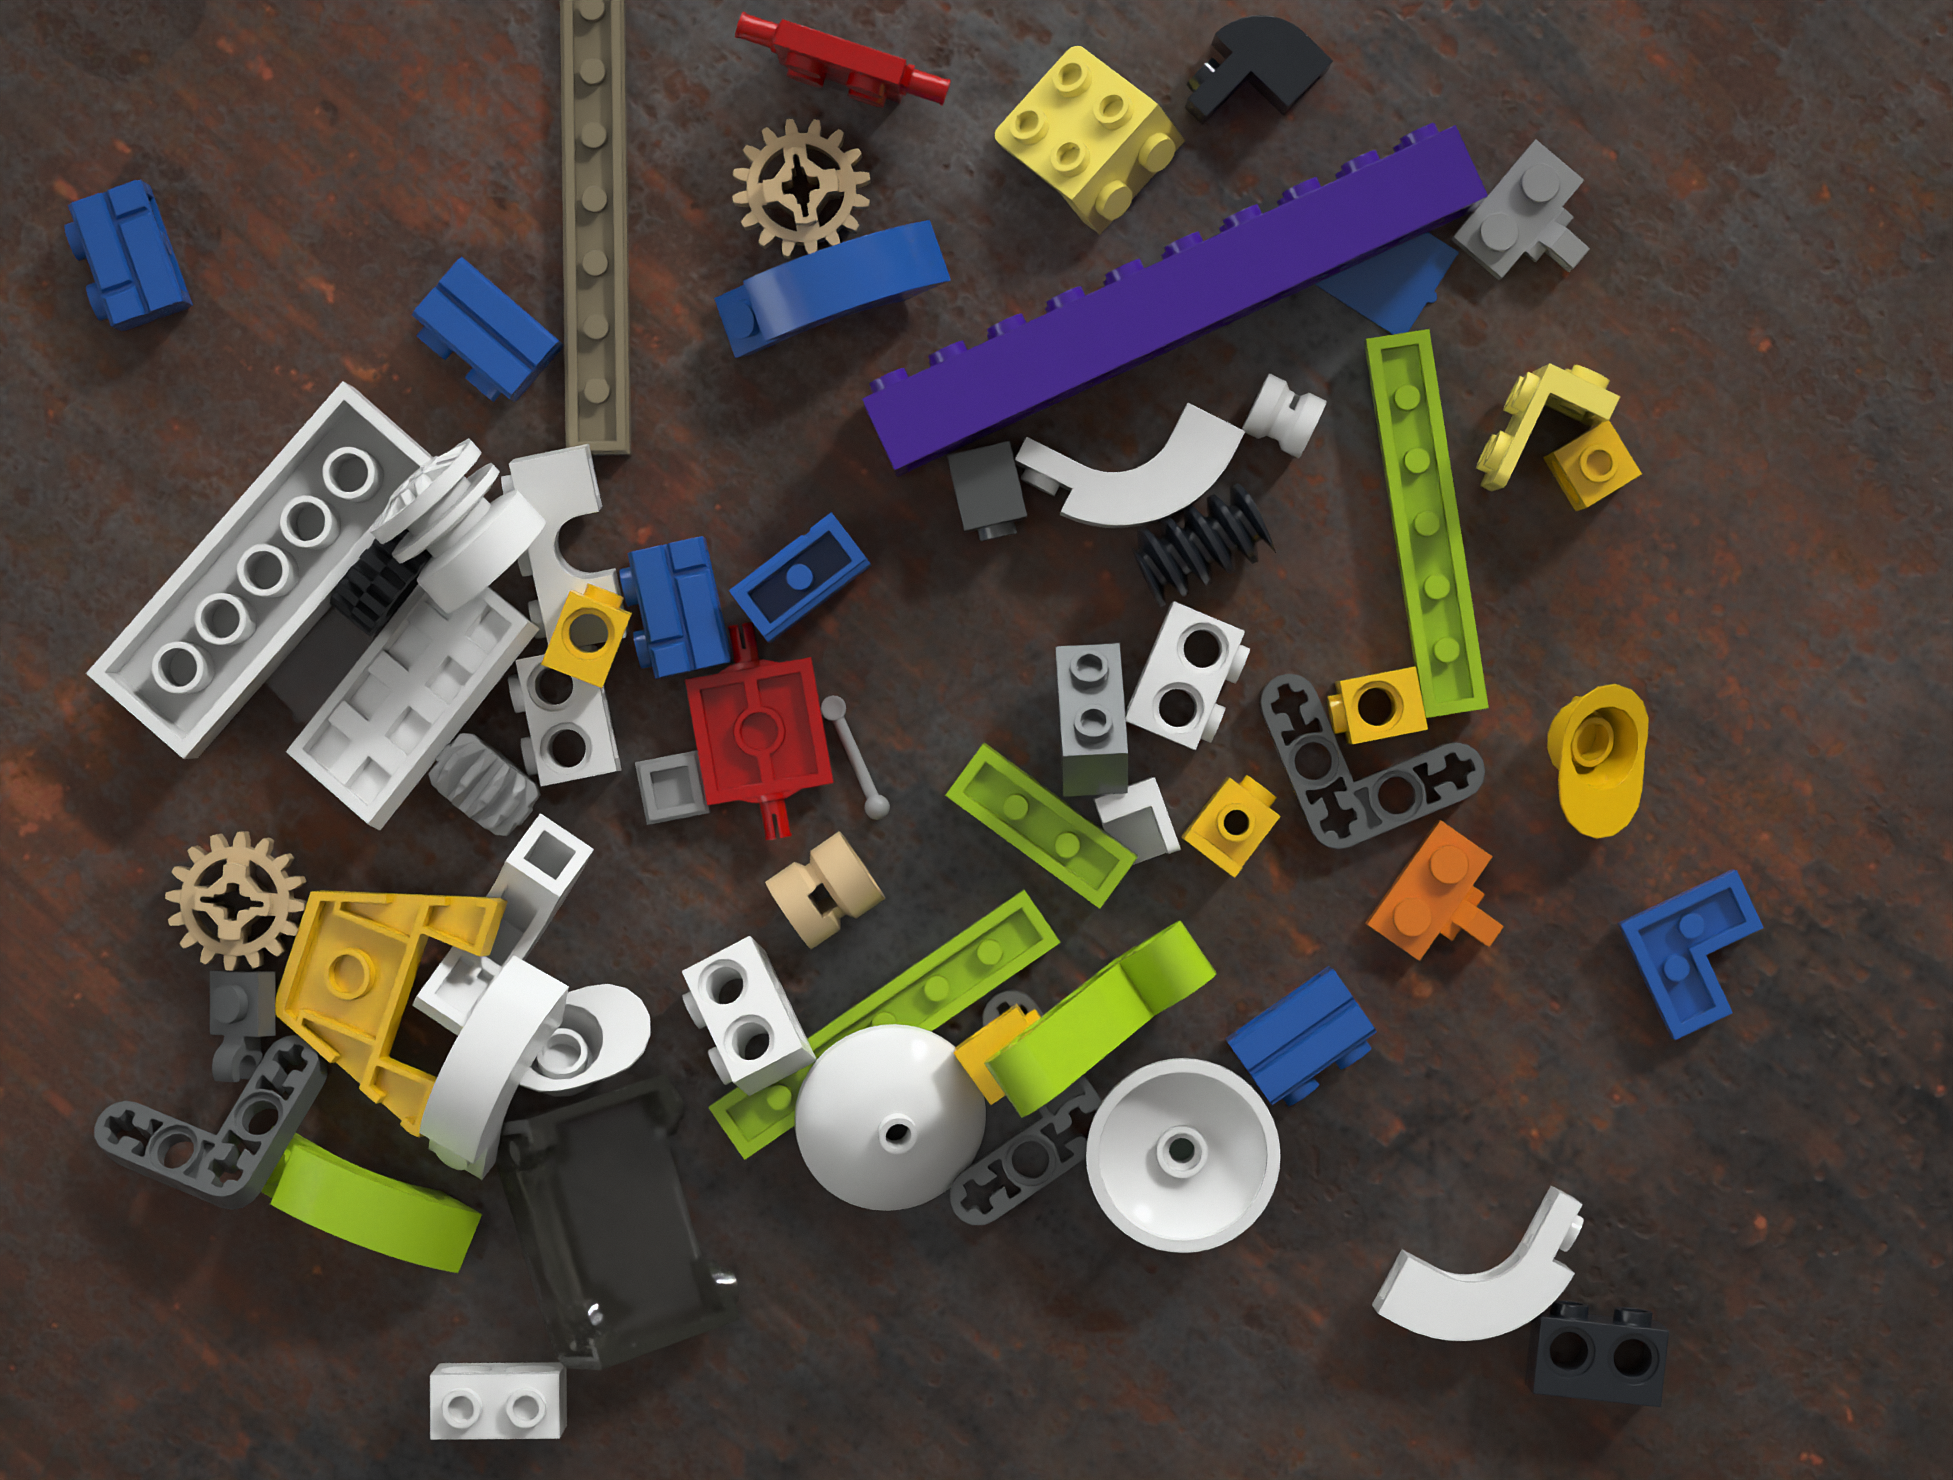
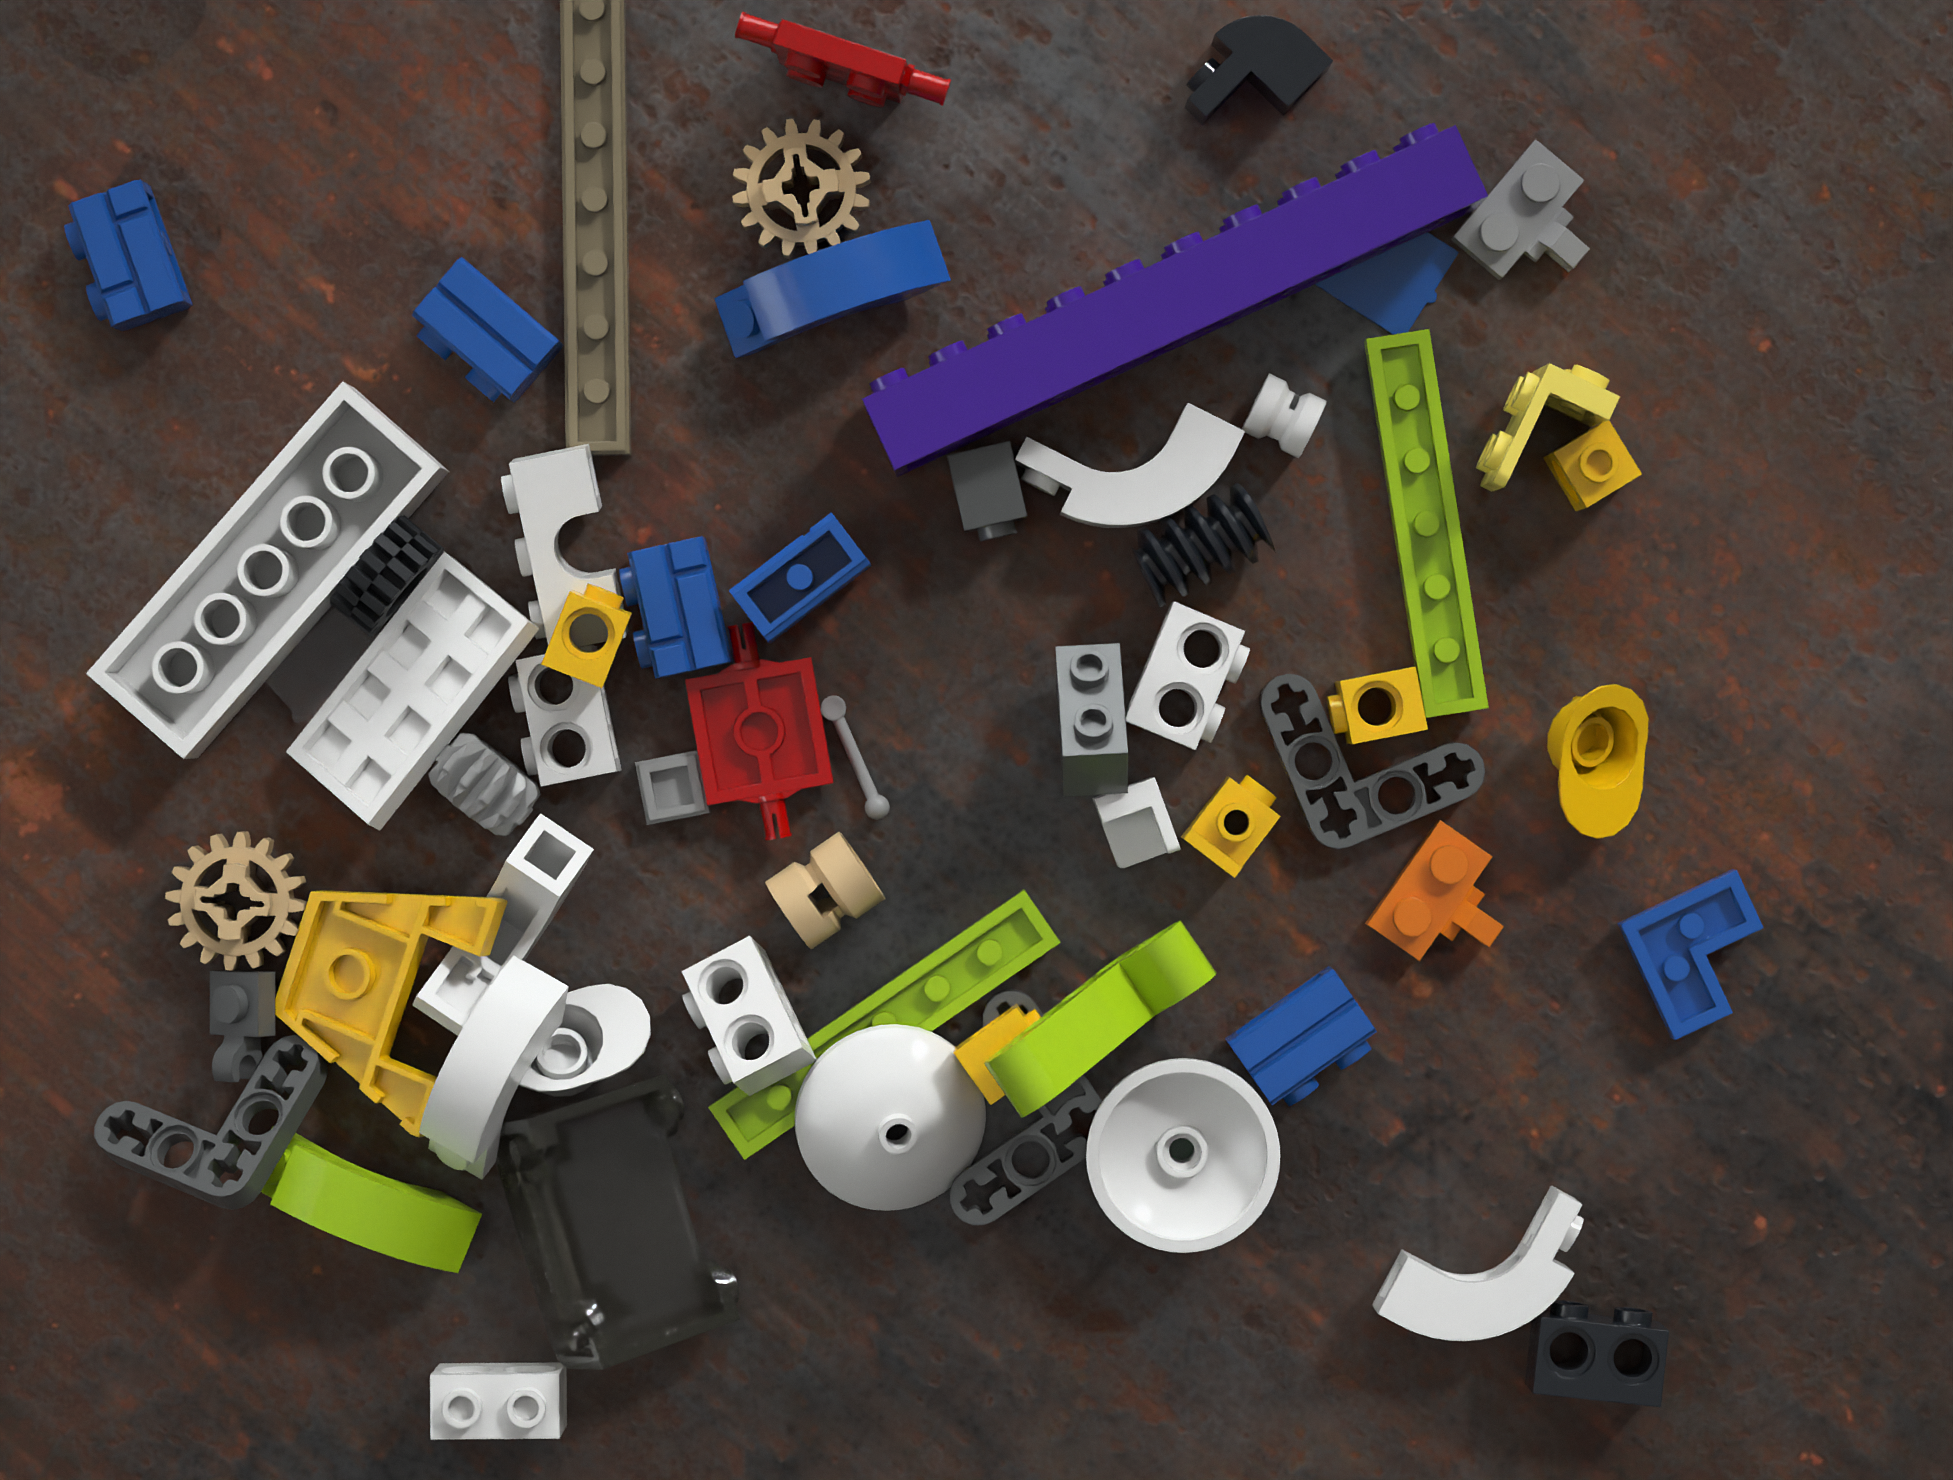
white wheel [369,438,547,614] -> none
lime plate [945,742,1138,909] -> none
light yellow bracket [995,46,1185,235] -> none

